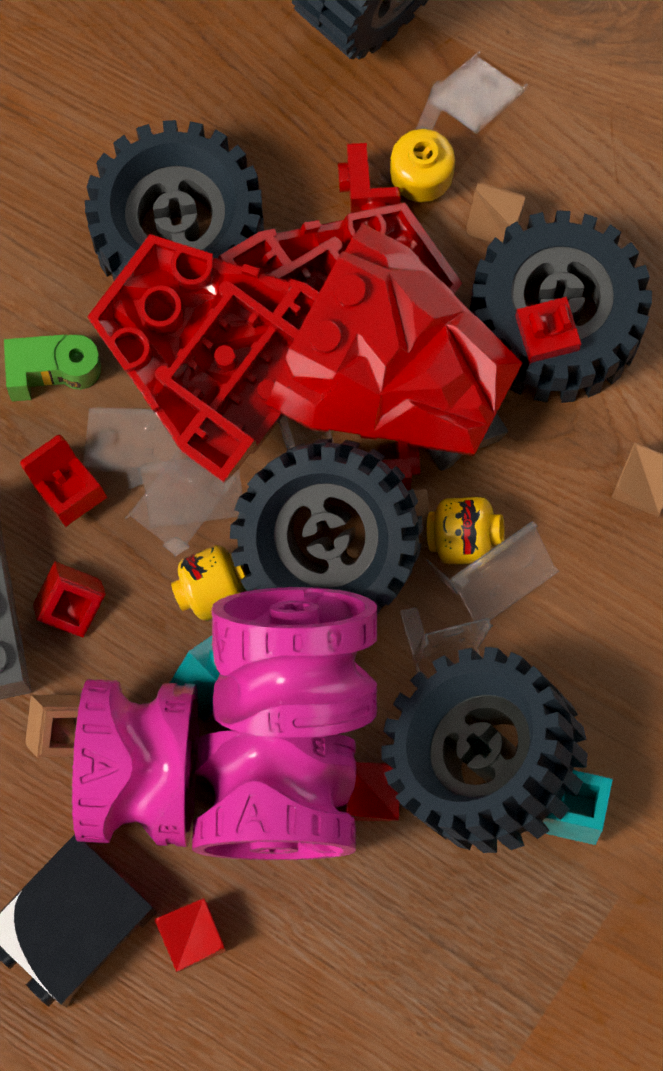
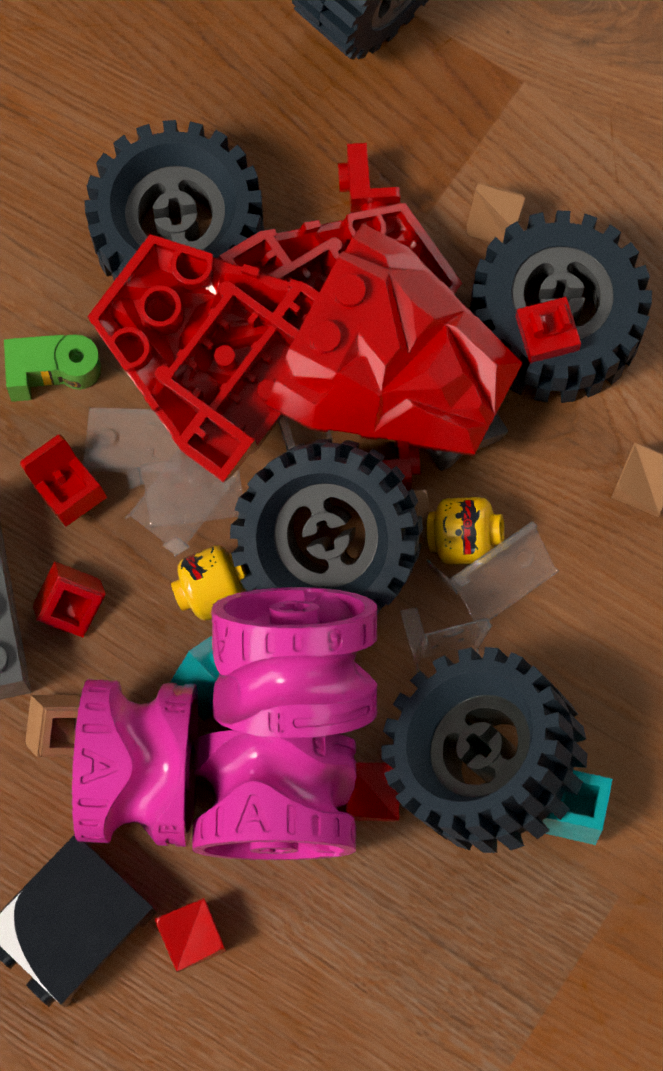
yellow head [390,129,455,203] -> none
clear piece [415,51,528,134] -> none

